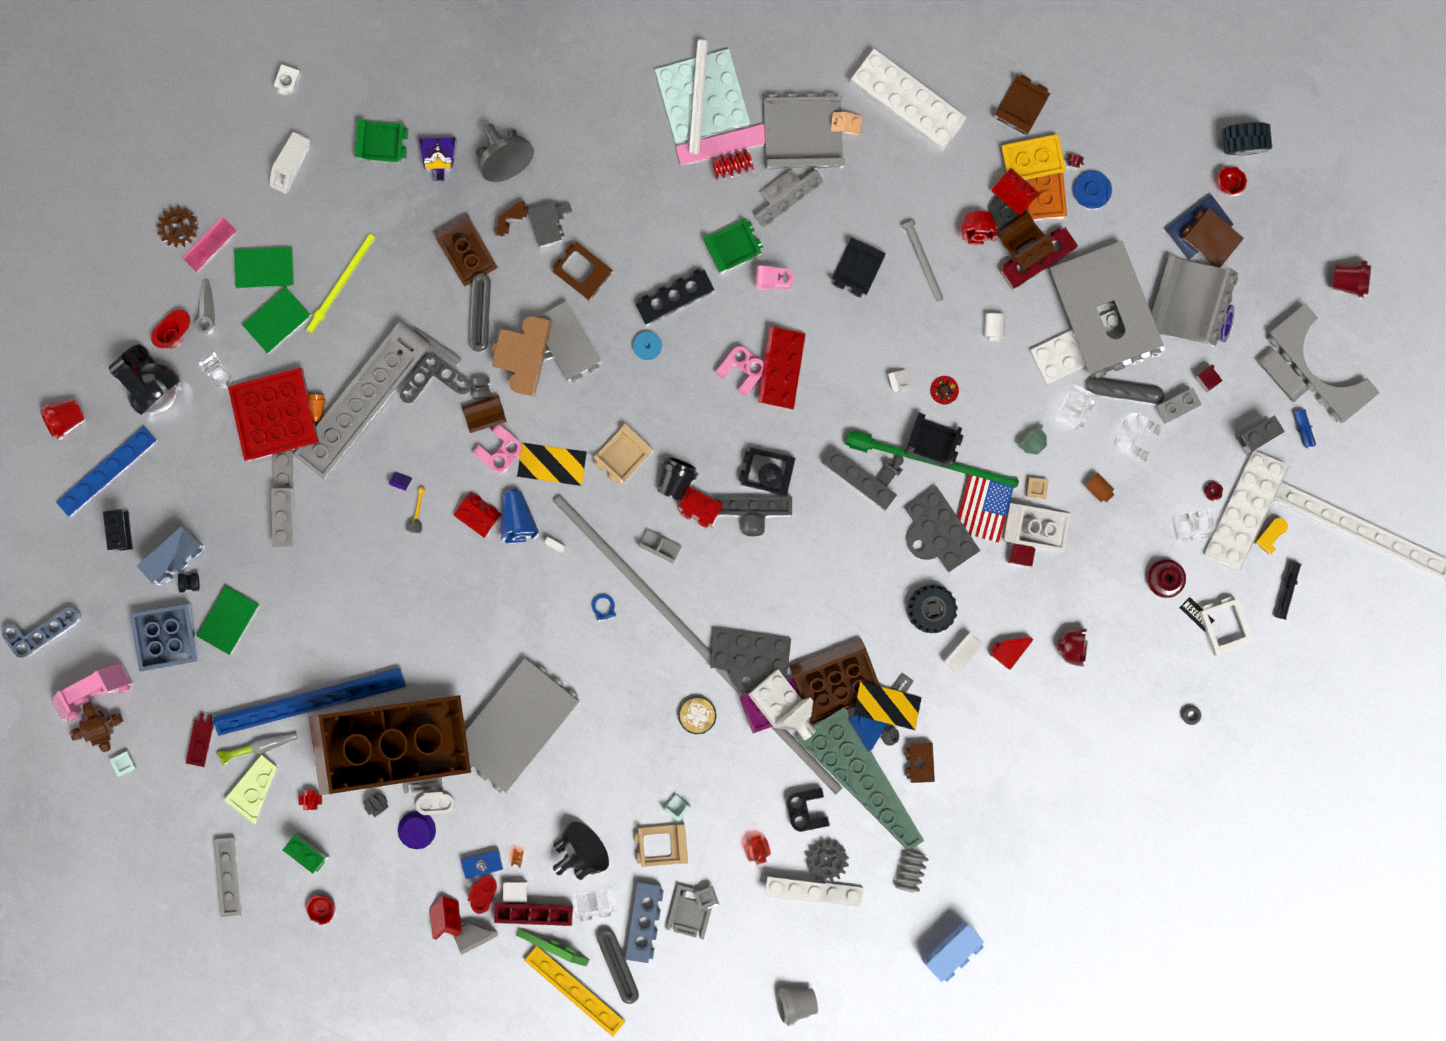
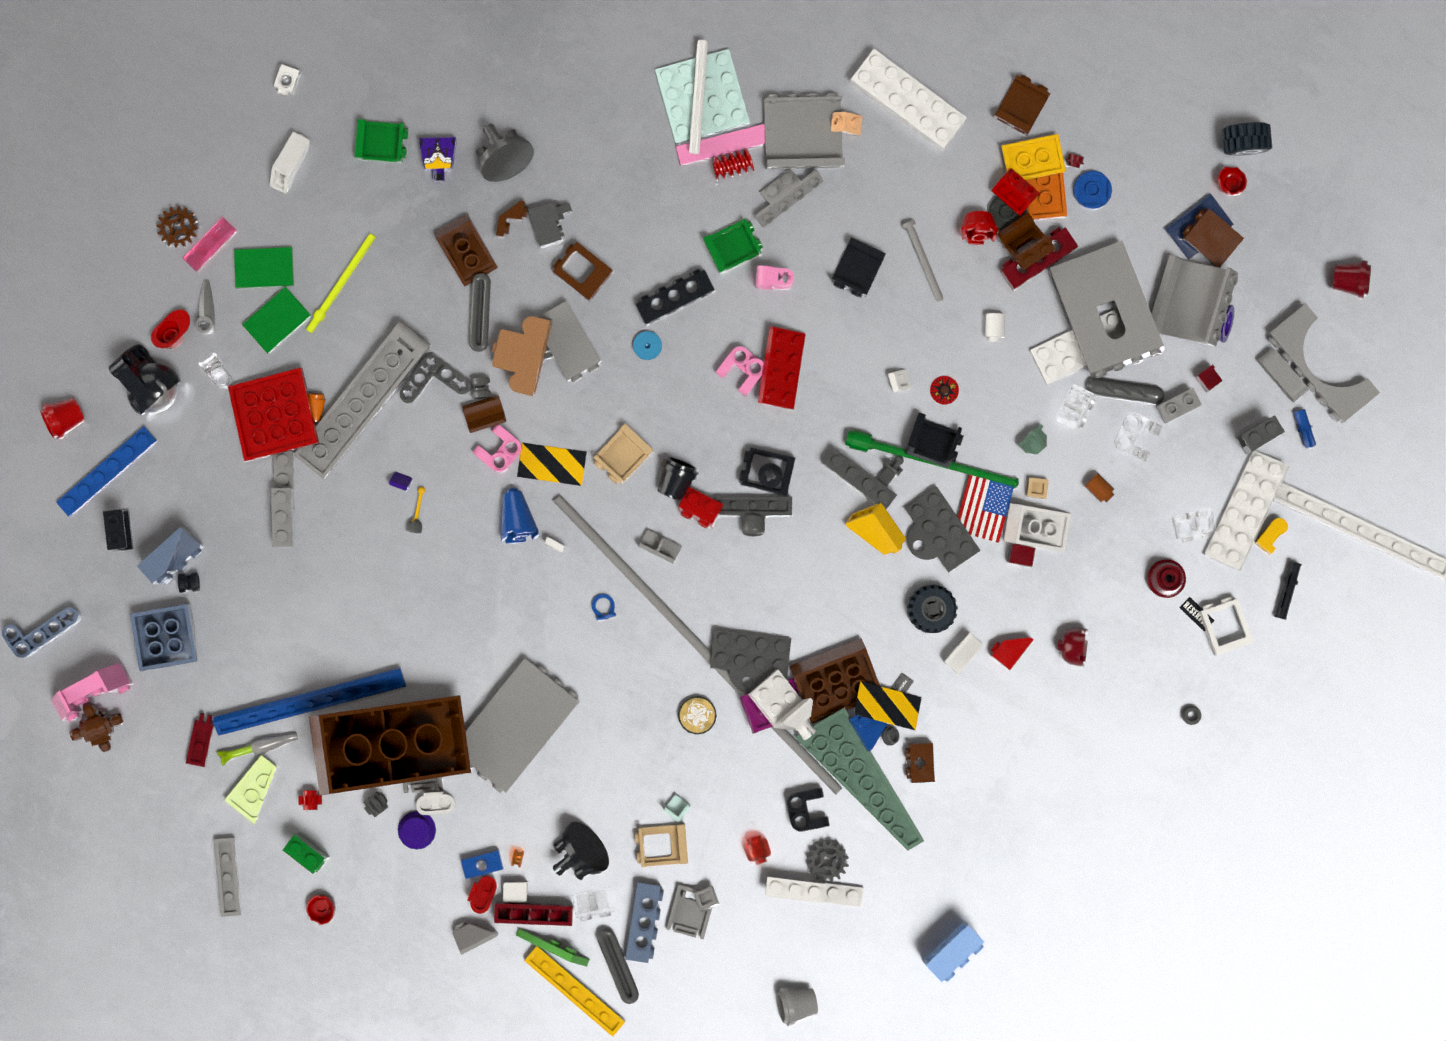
light aqua plate [110,751,136,777] -> none
green tile [196,586,259,655] -> none
light grey axle [413,328,461,367] -> none
red panel [430,896,462,940] -> none
red bracket [453,492,502,538] -> none
light grey piece [895,851,929,893] -> none
dark red plate [1204,482,1223,501] -> none
none -> yellow slope [845,503,906,555]

